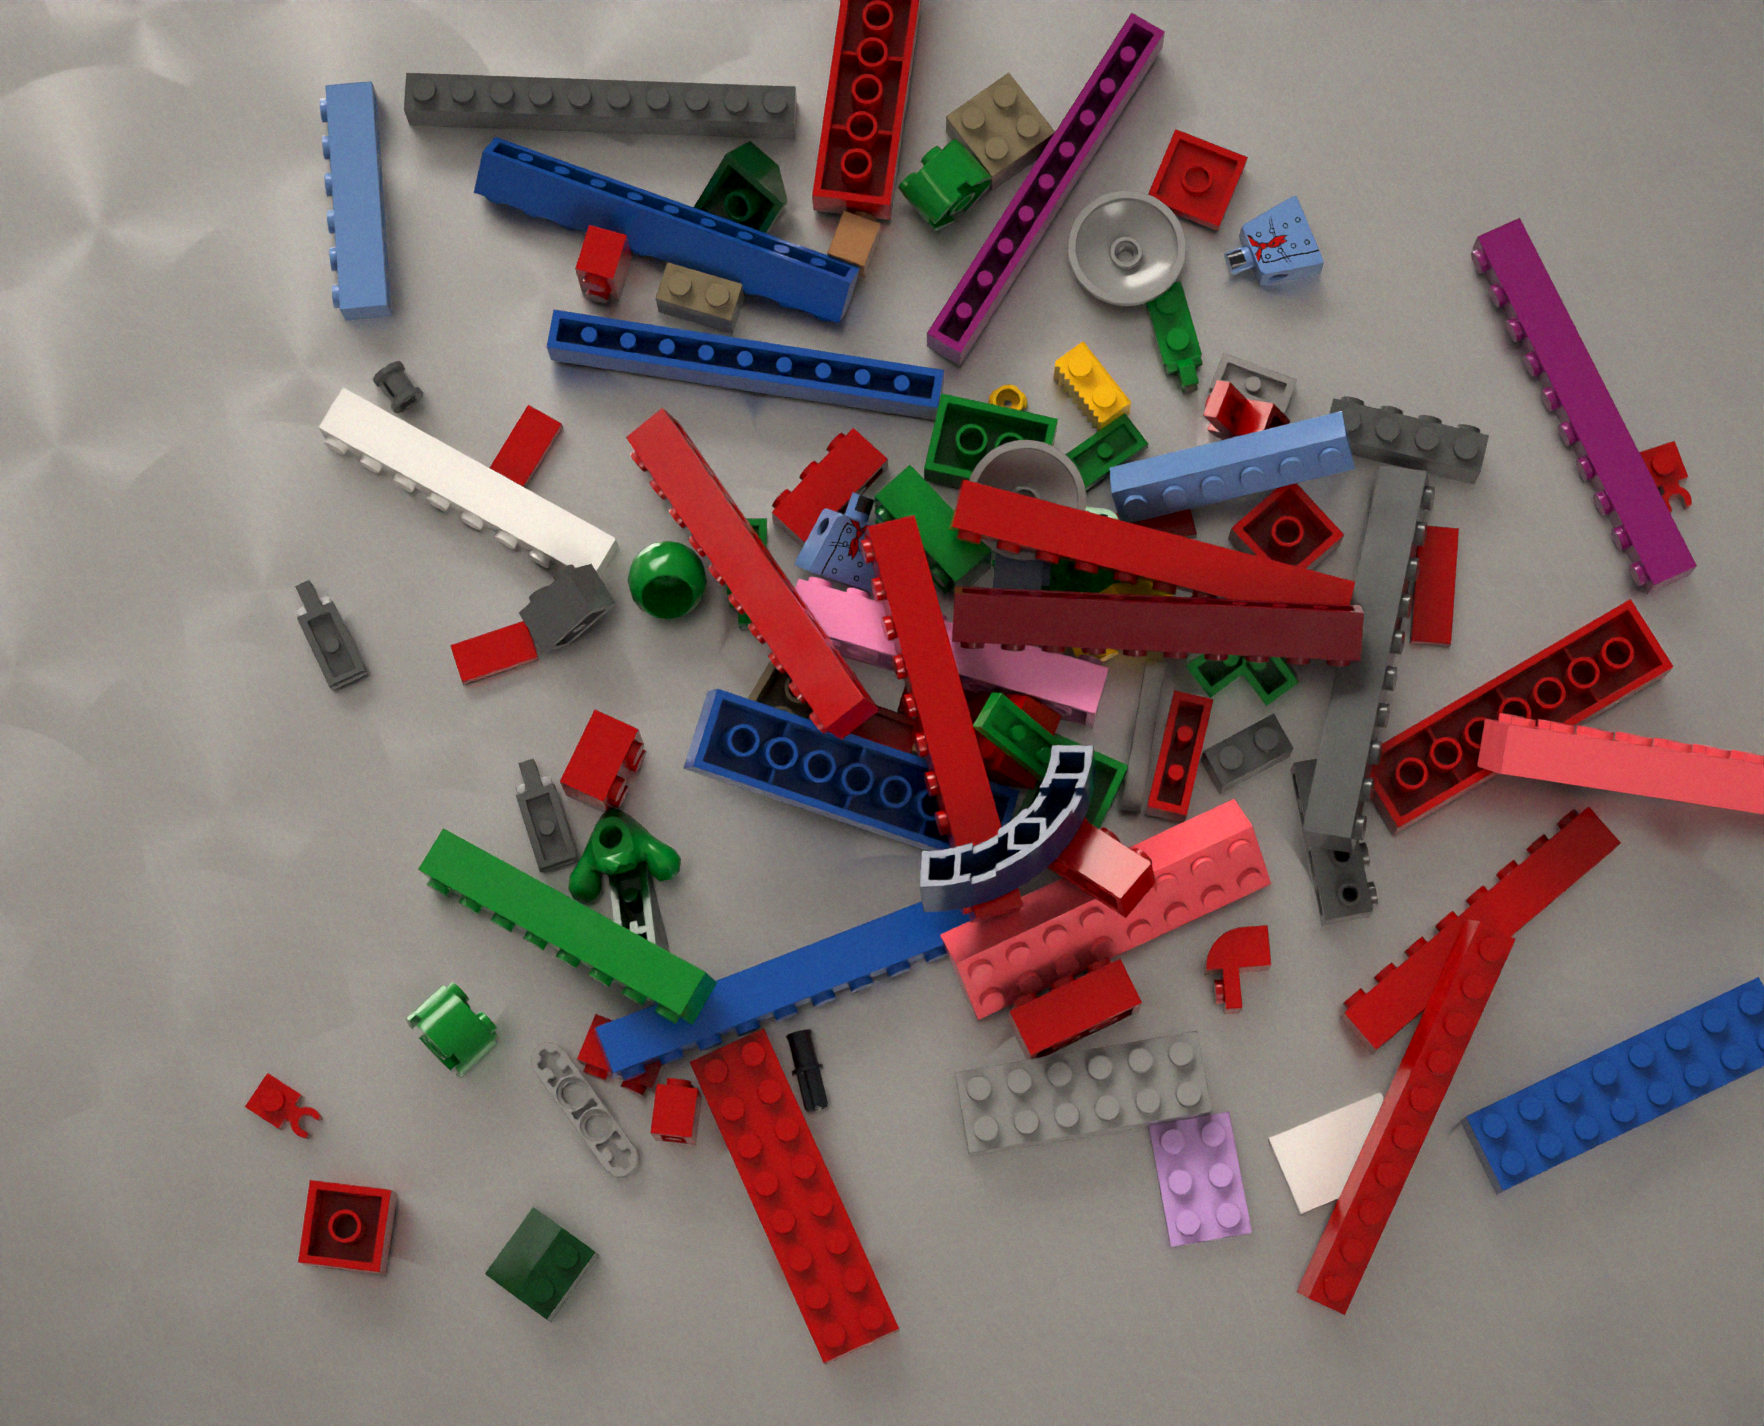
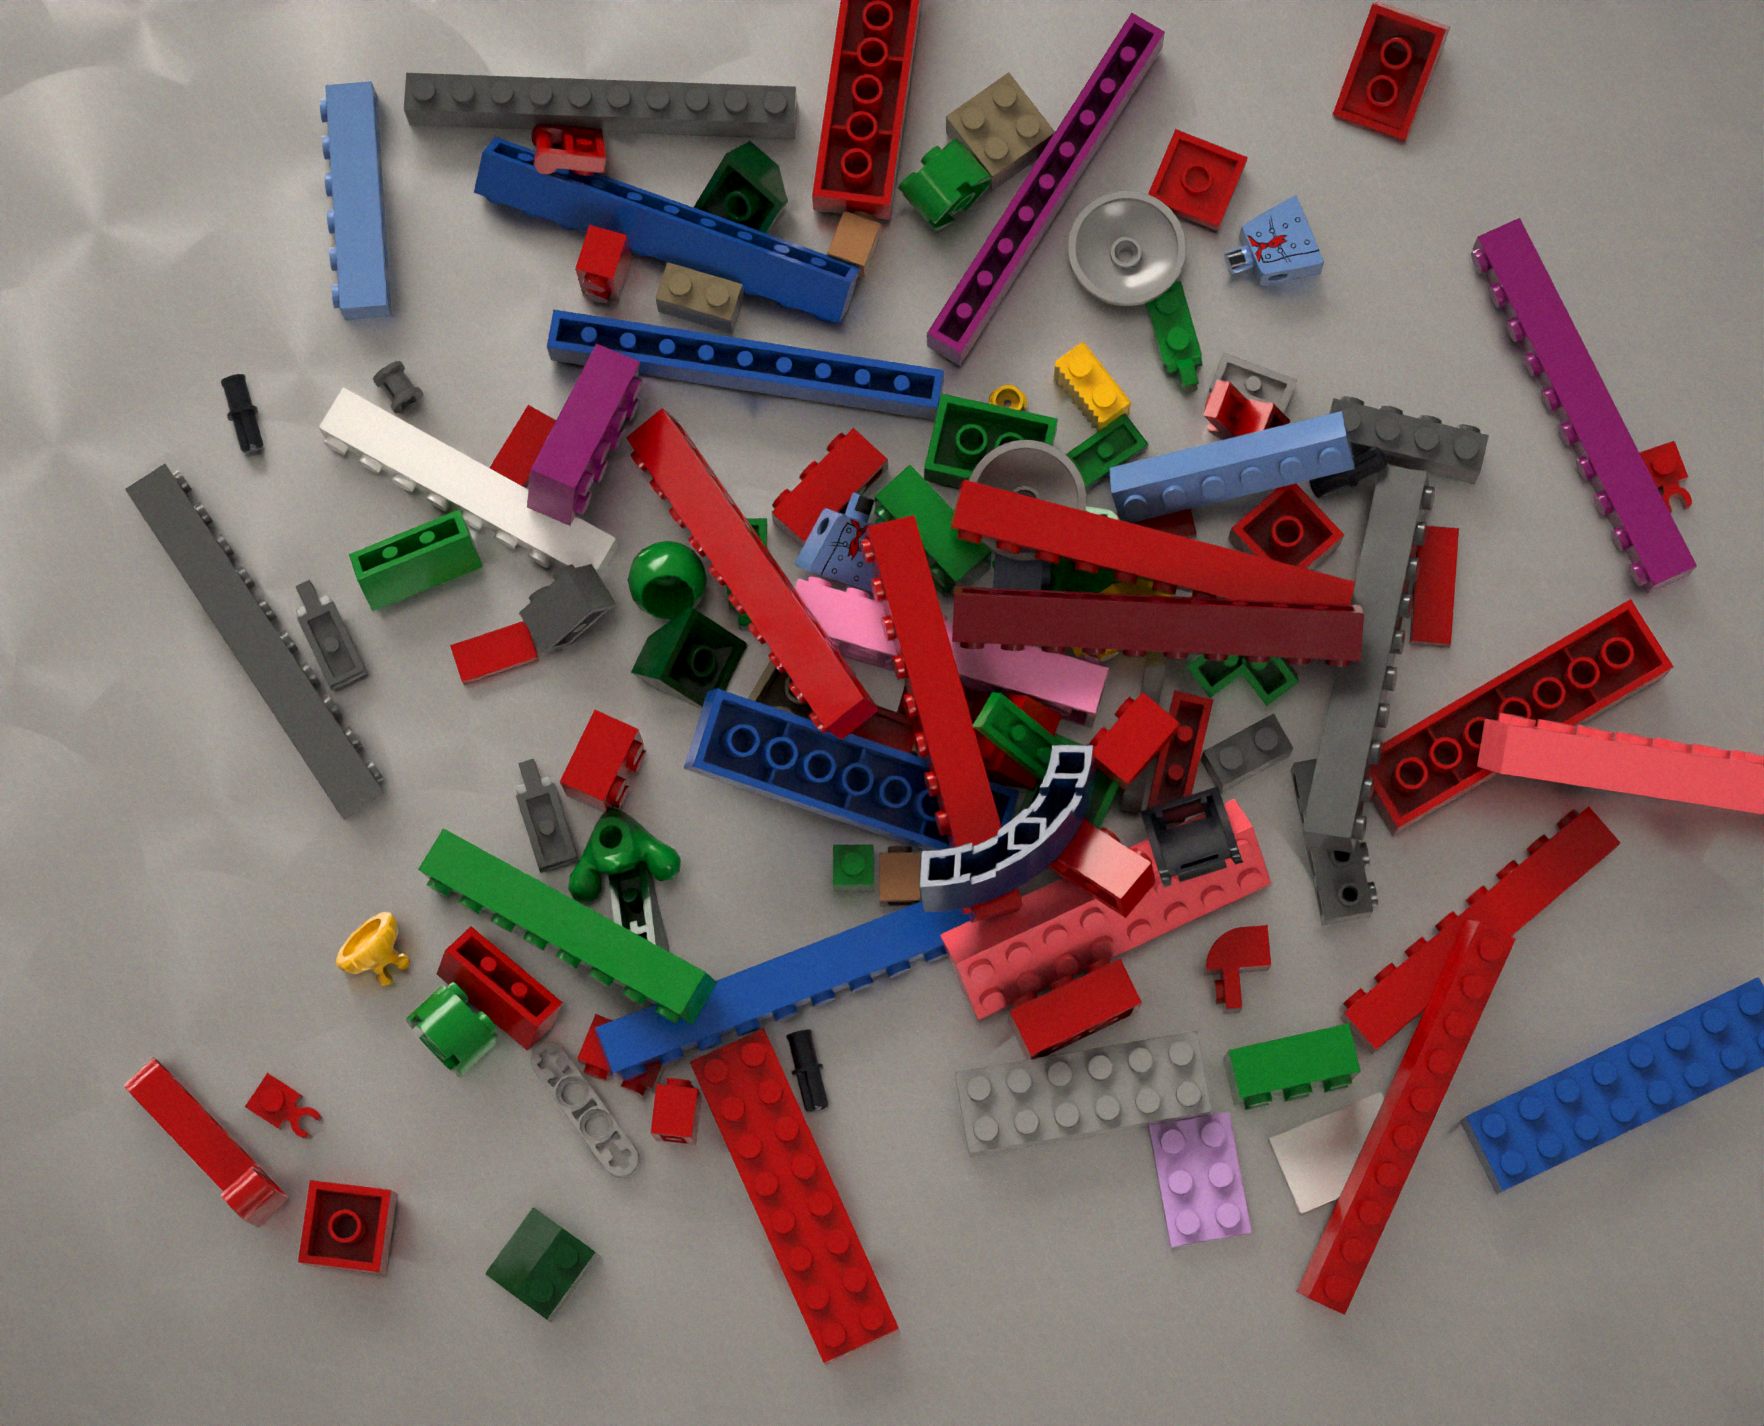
none -> red beam [123,1057,289,1227]
none -> dark grey brick [125,464,384,819]
none -> black axle [221,374,264,453]
none -> yellow hair [335,912,410,986]
none -> green brick [349,509,483,612]
none -> red brick [436,926,563,1051]
none -> magenta brick [527,343,643,526]
none -> red plate [531,123,606,176]
none -> dark green slope [631,607,747,710]
none -> green brick [833,844,874,892]
none -> medium nougat brick [879,846,920,907]
none -> red brick [1088,692,1180,791]
none -> black container [1140,787,1243,887]
none -> green brick [1223,1023,1361,1111]
none -> black axle [1309,447,1387,499]
none -> red slope [1332,1,1450,141]

